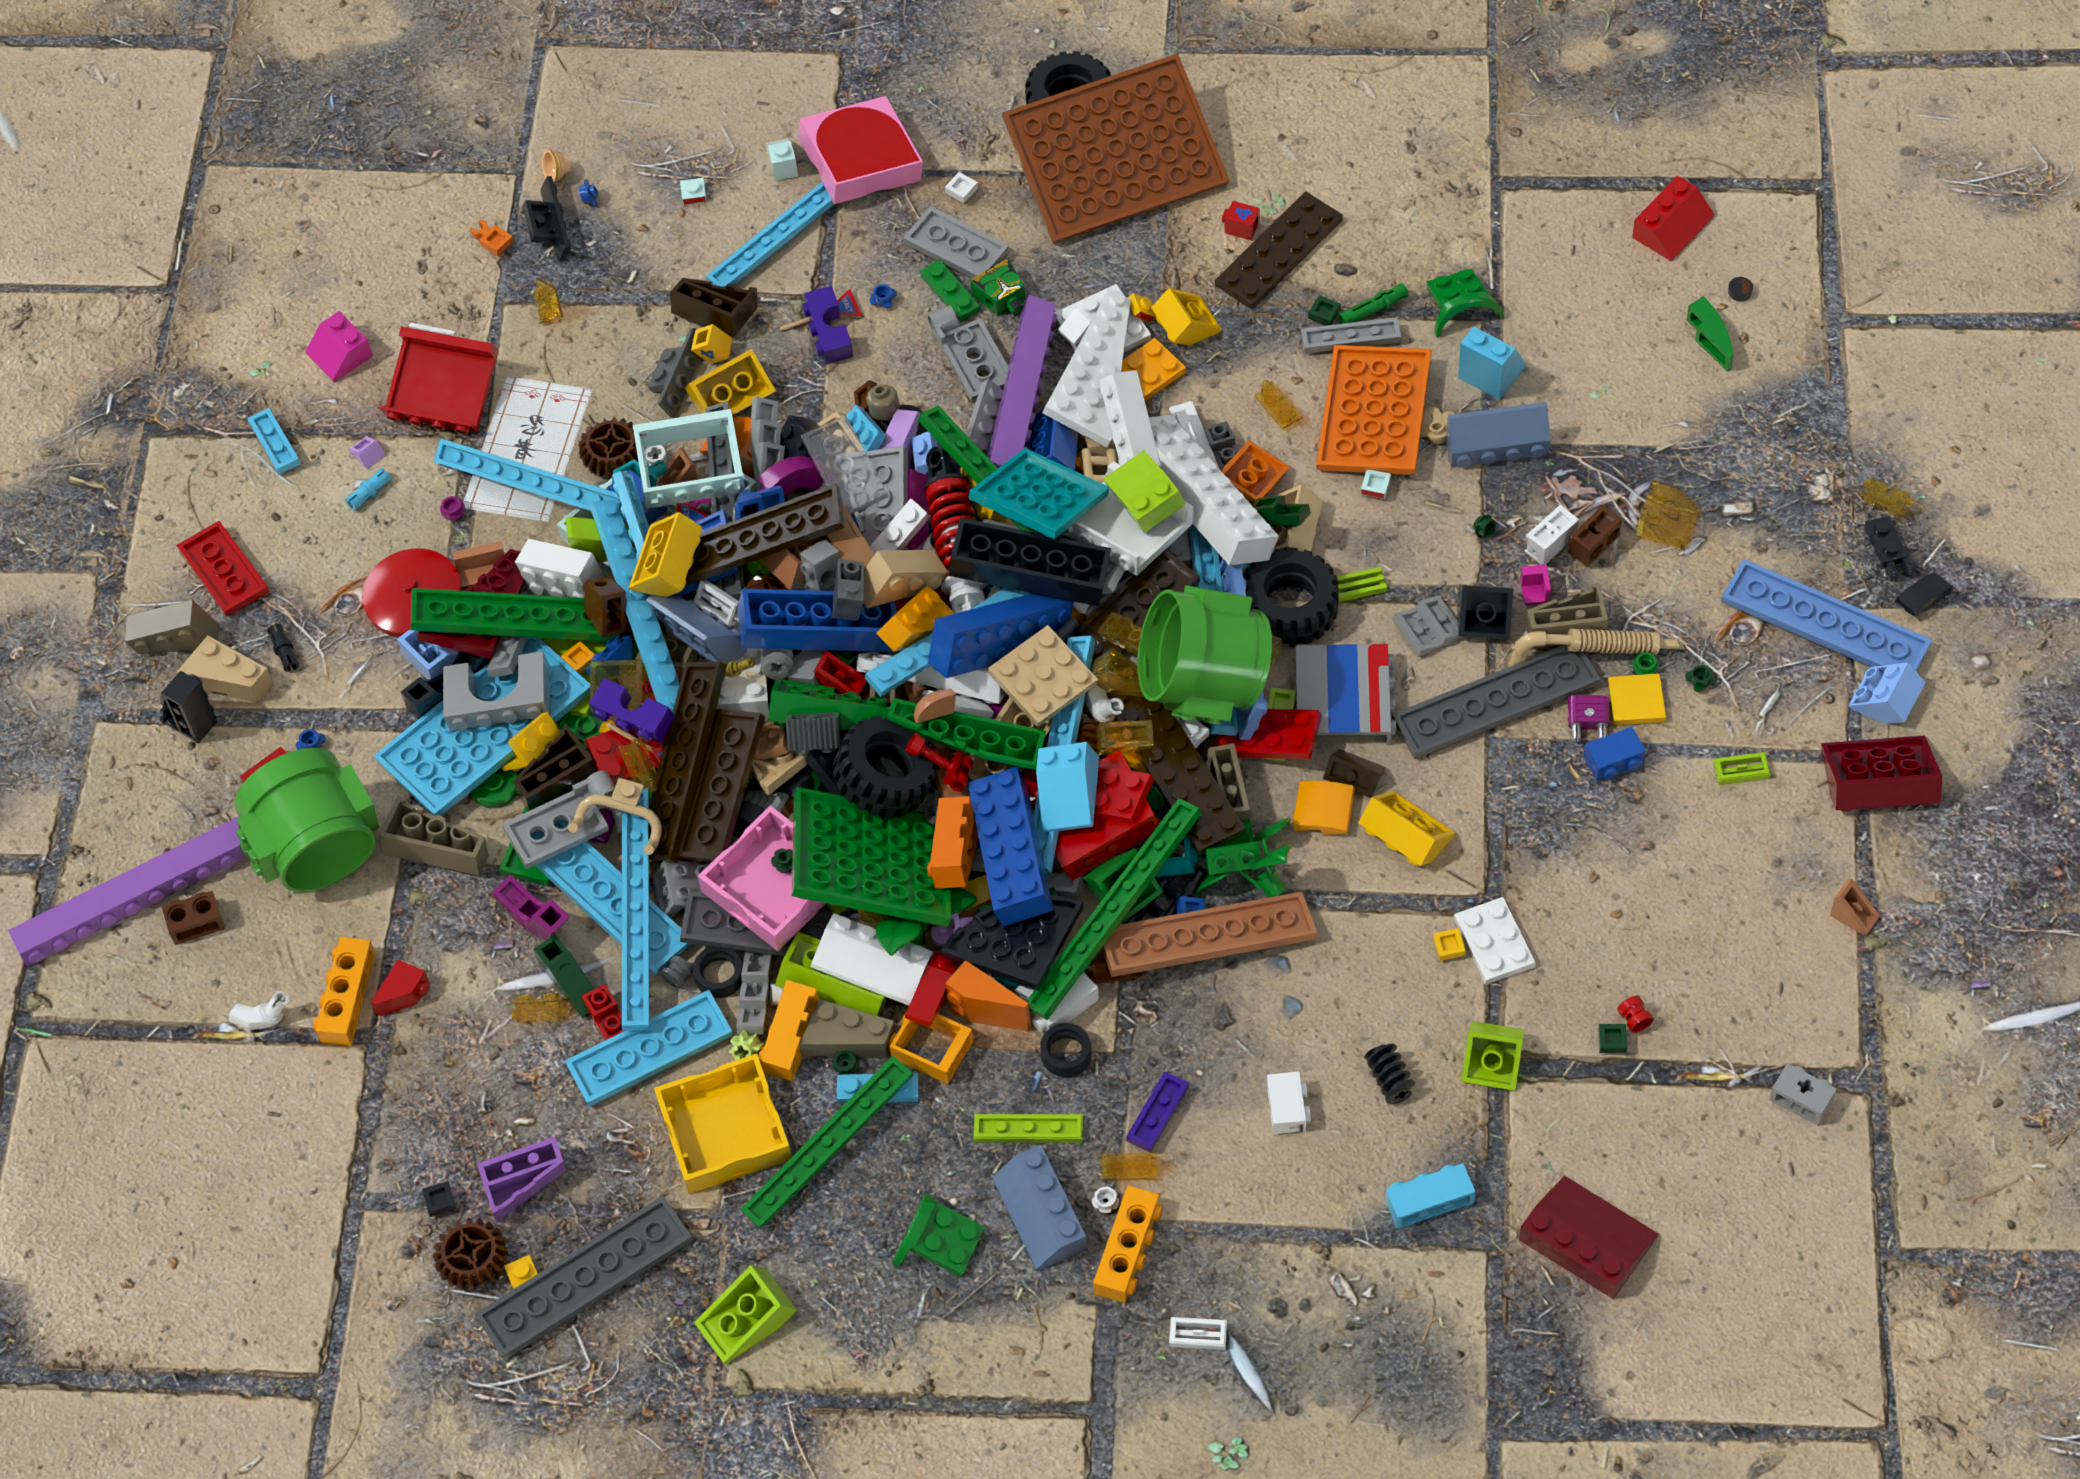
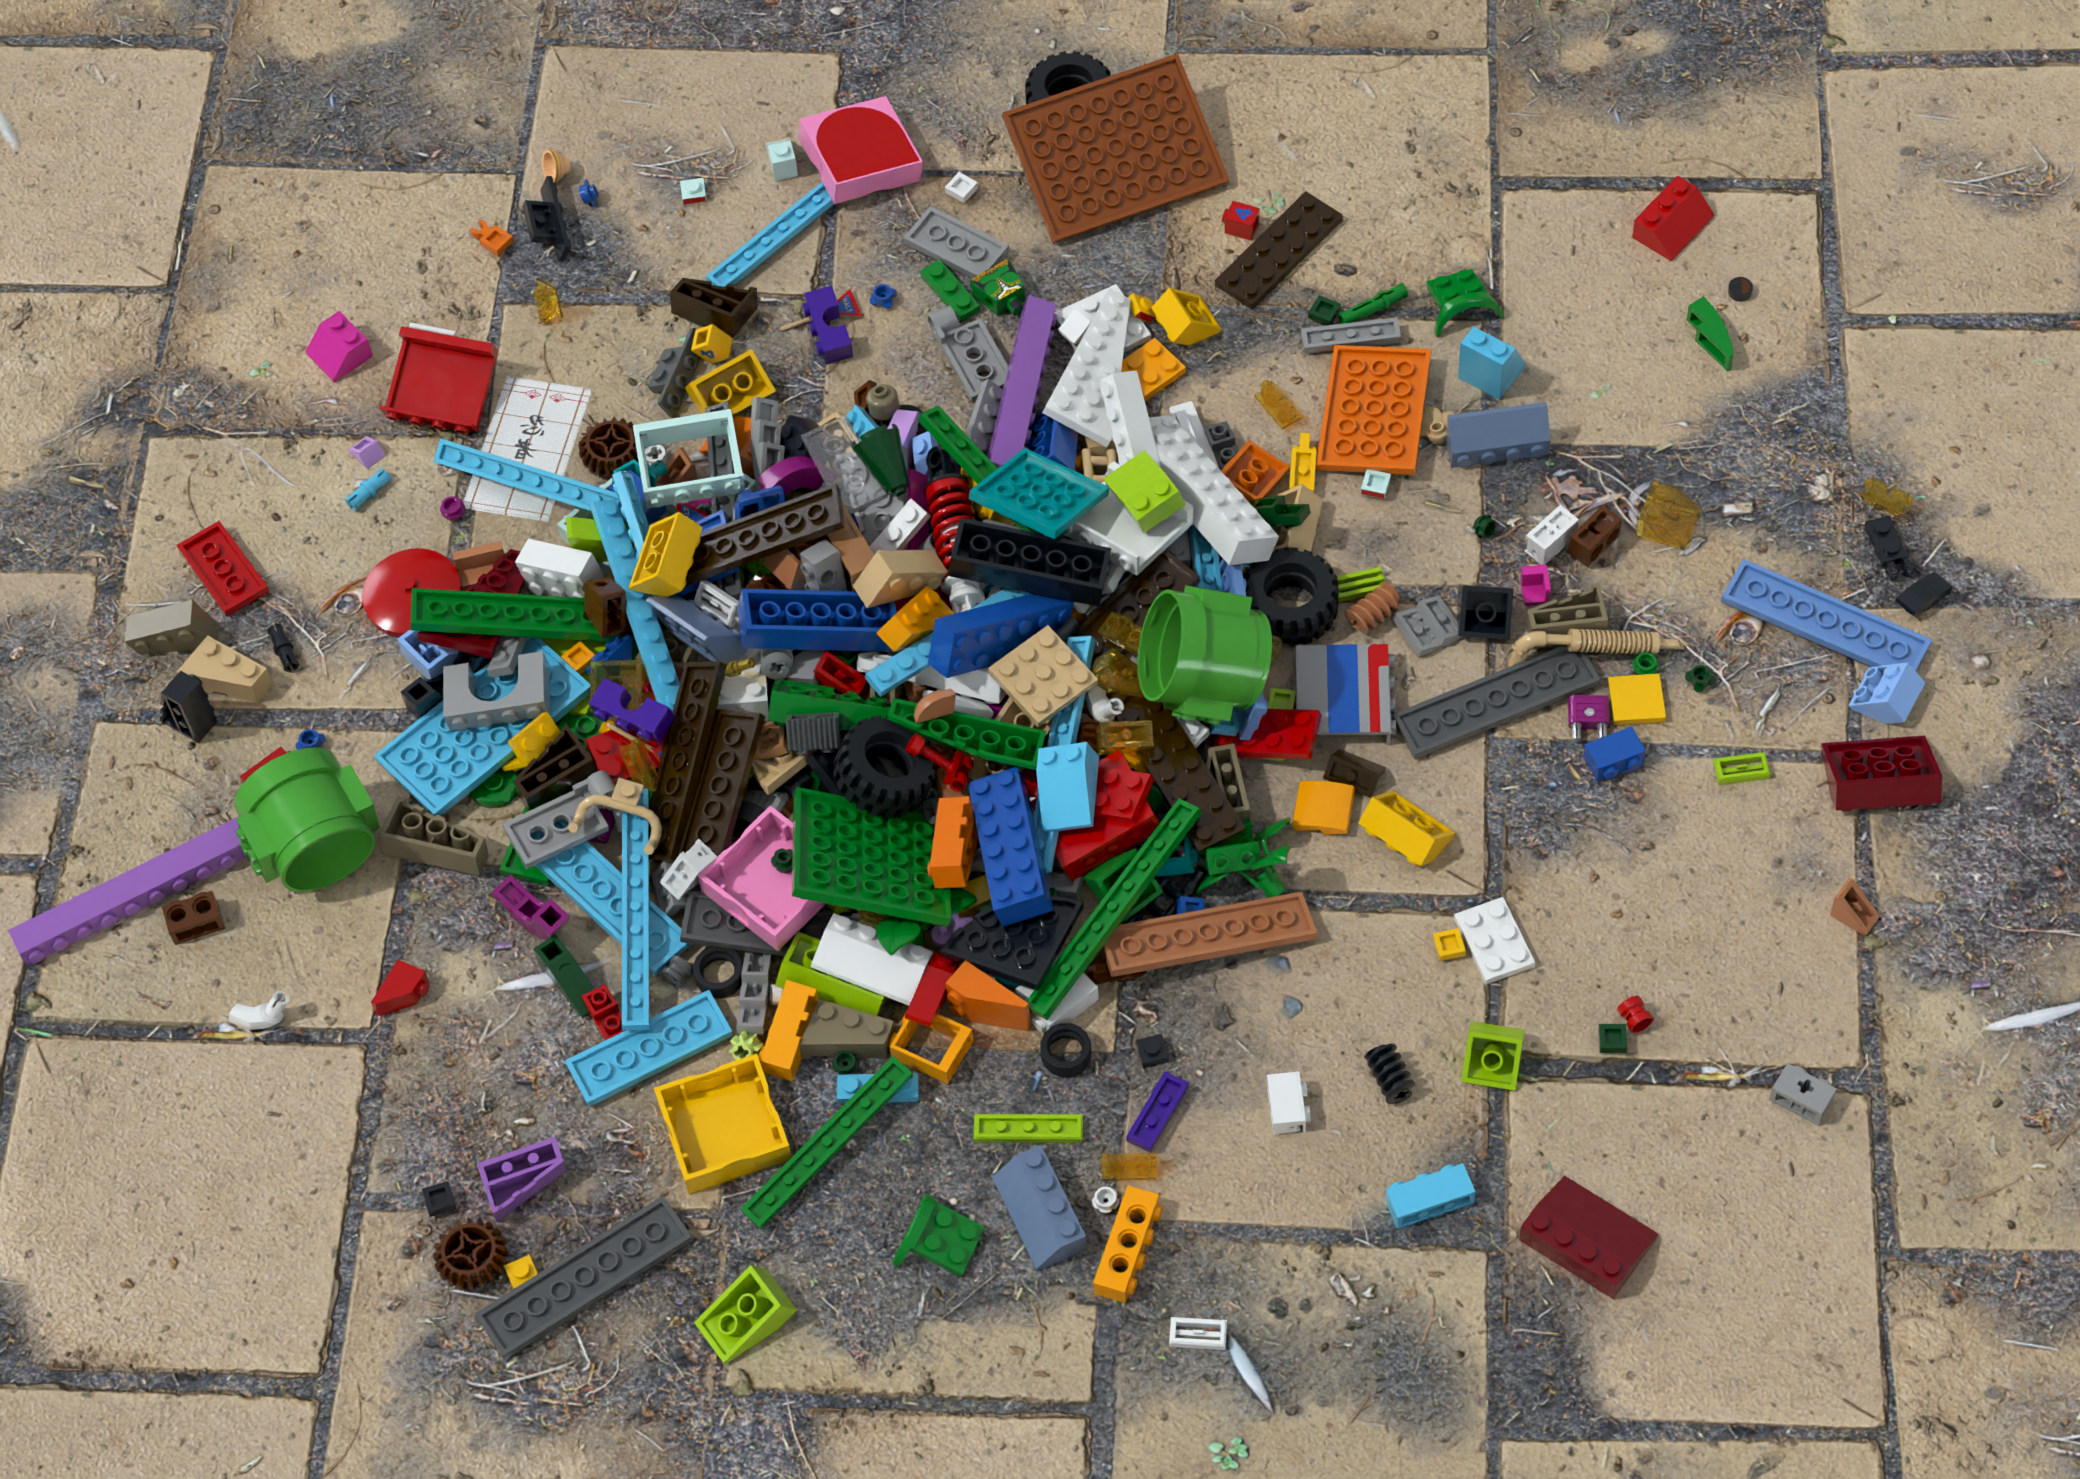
medium azure plate [247,408,301,475] -> none
light orange brick [313,937,375,1046] -> none
clear yellow hinge [510,993,567,1022] -> none
flat silver slope [833,559,864,621] -> none
none -> white hinge [660,839,717,900]
none -> dark green cone [851,424,910,497]
none -> black plate [1136,1034,1169,1068]
none -> yellow hinge [1289,433,1317,493]
none -> nougat piece [1344,582,1400,635]

